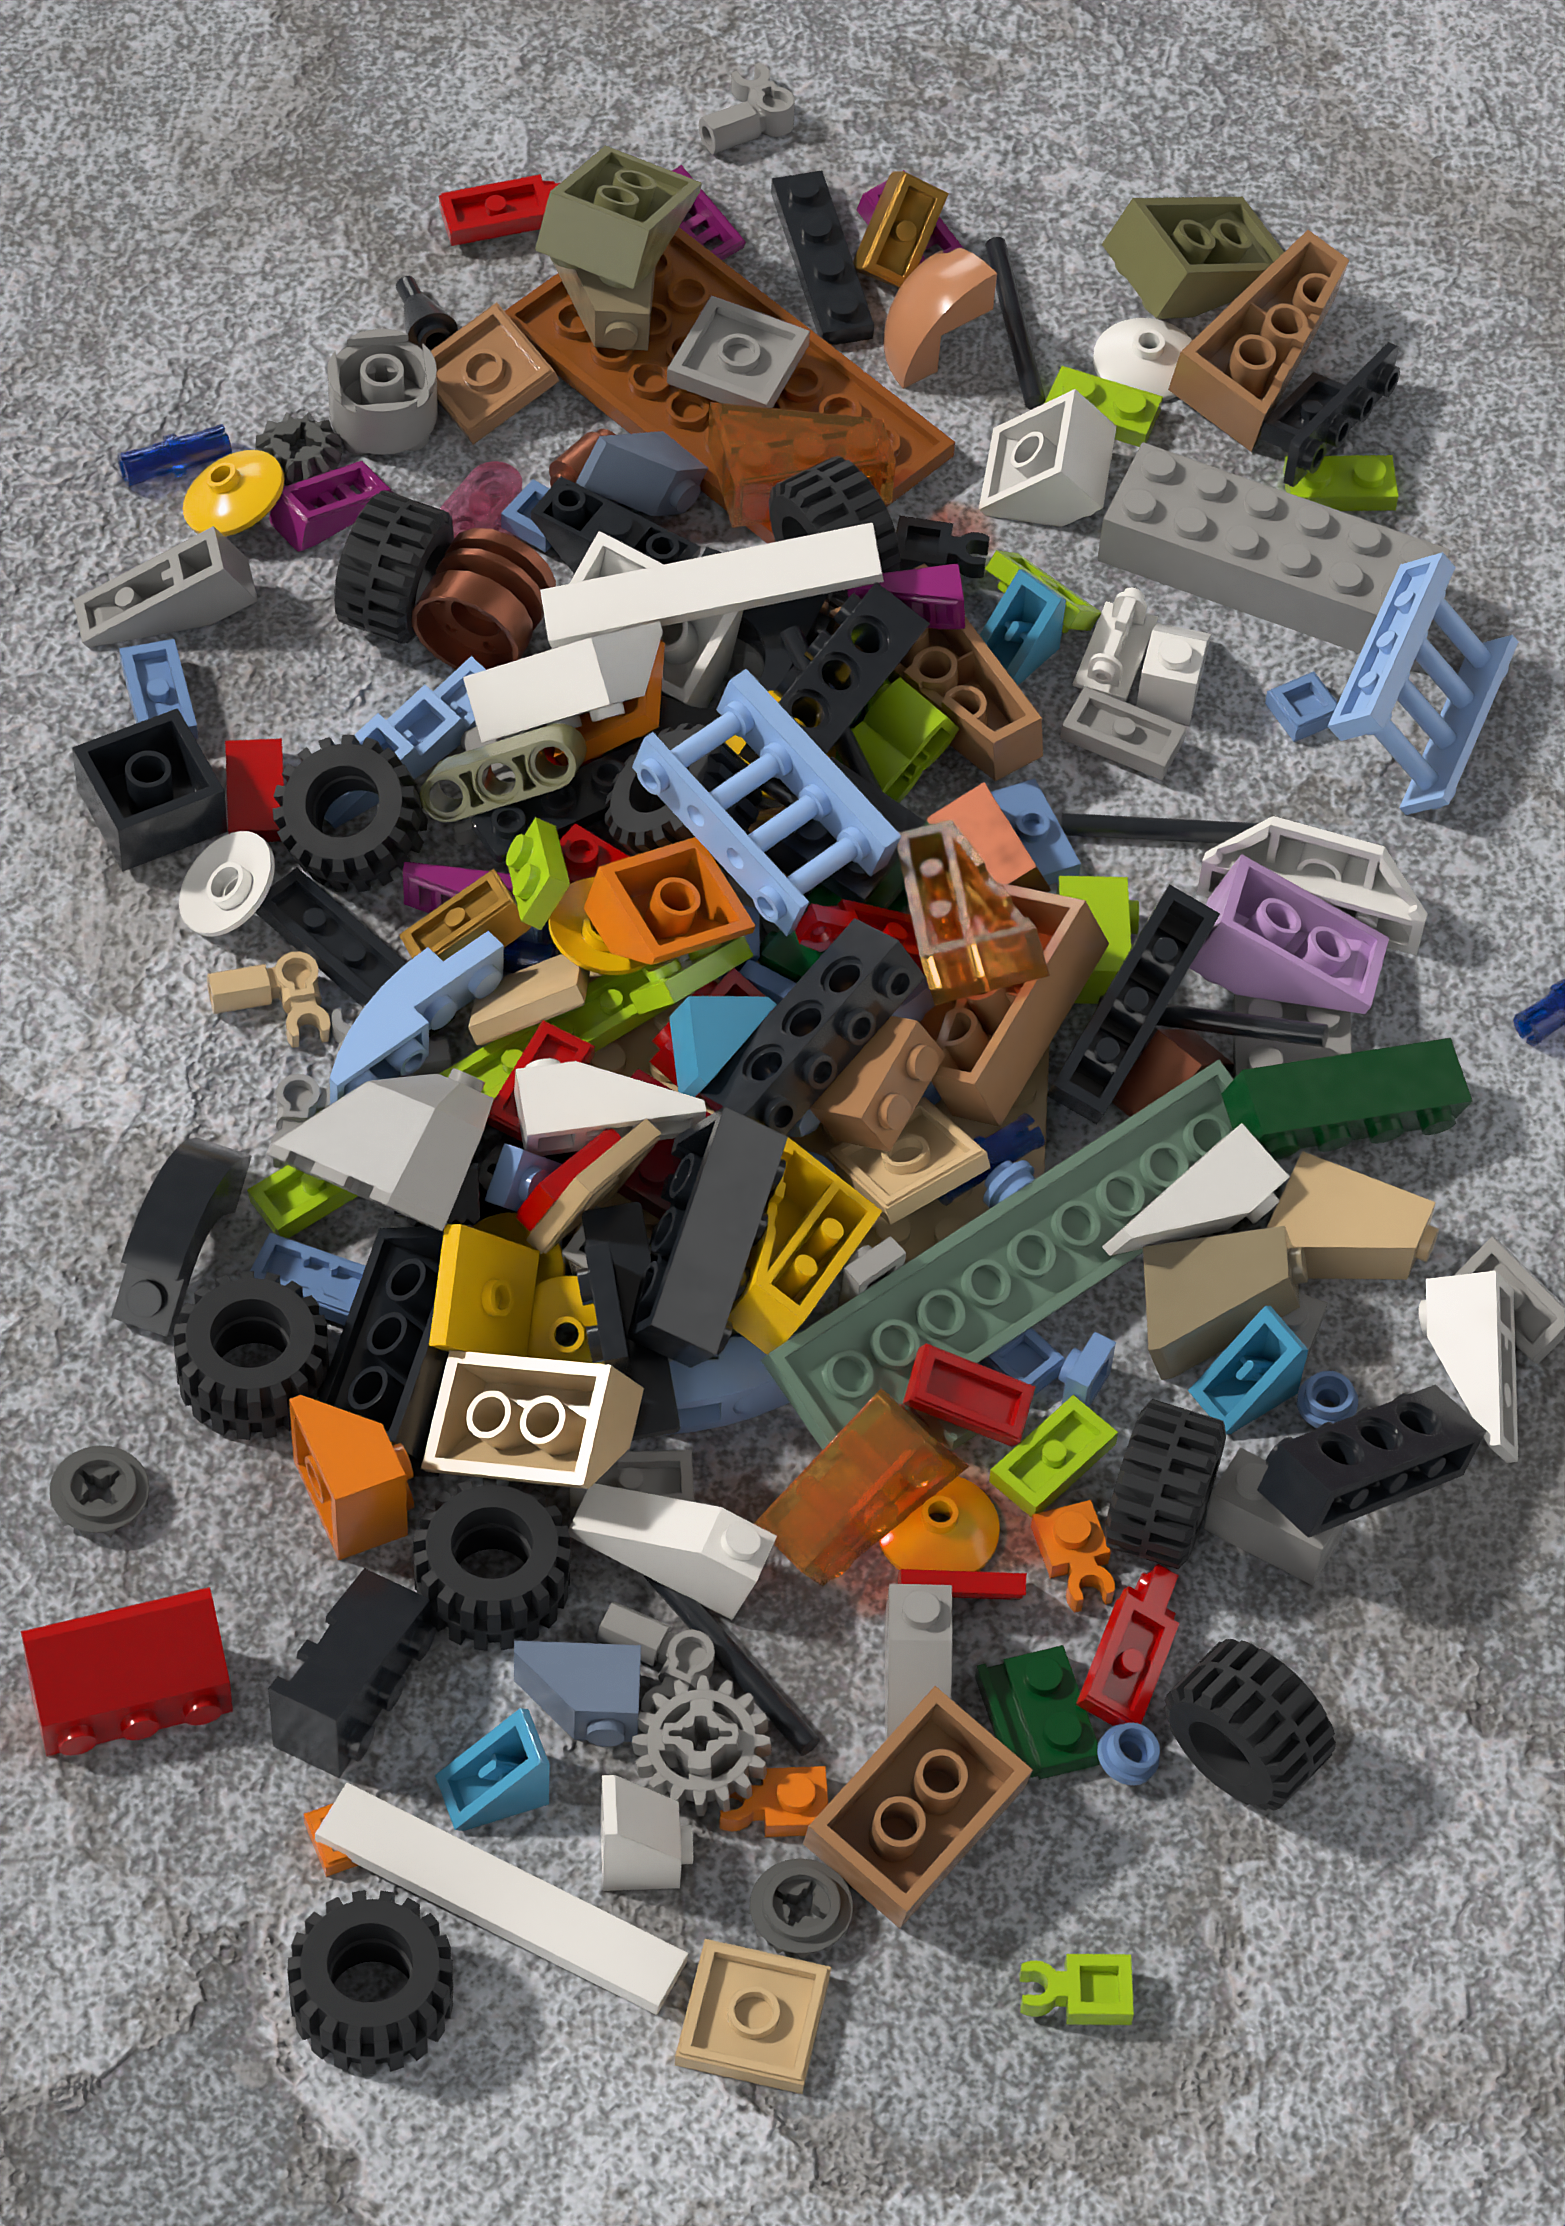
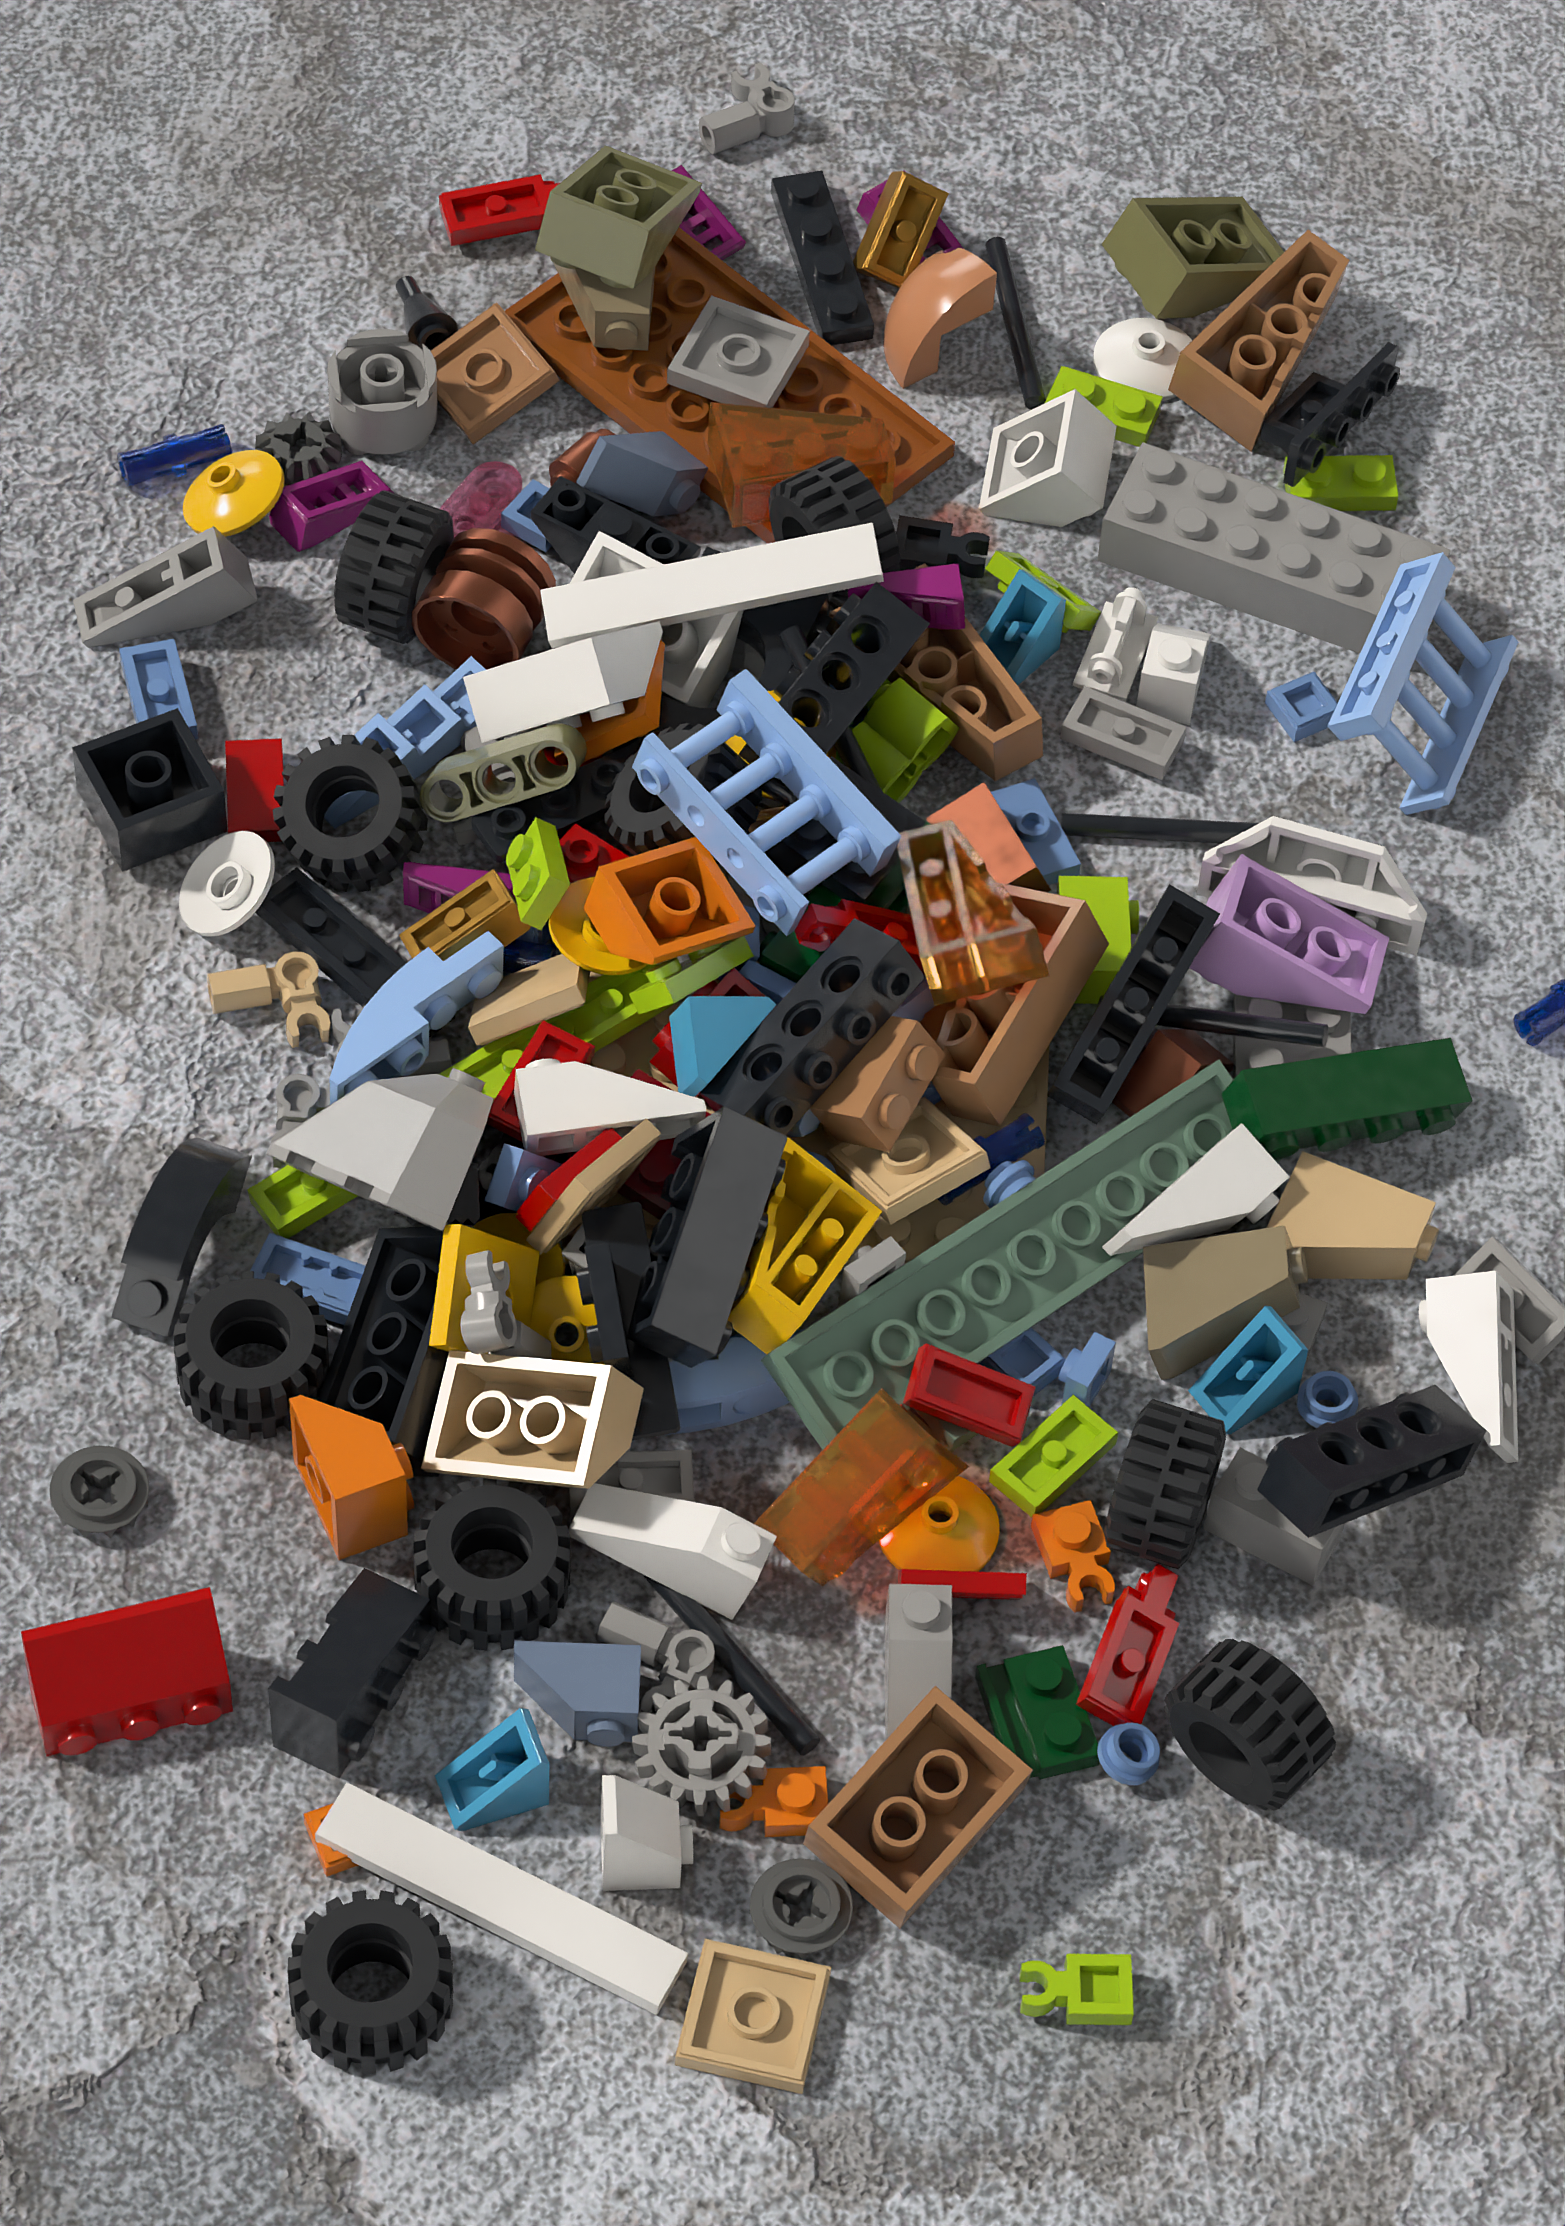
none -> light grey bar [460,1250,552,1360]

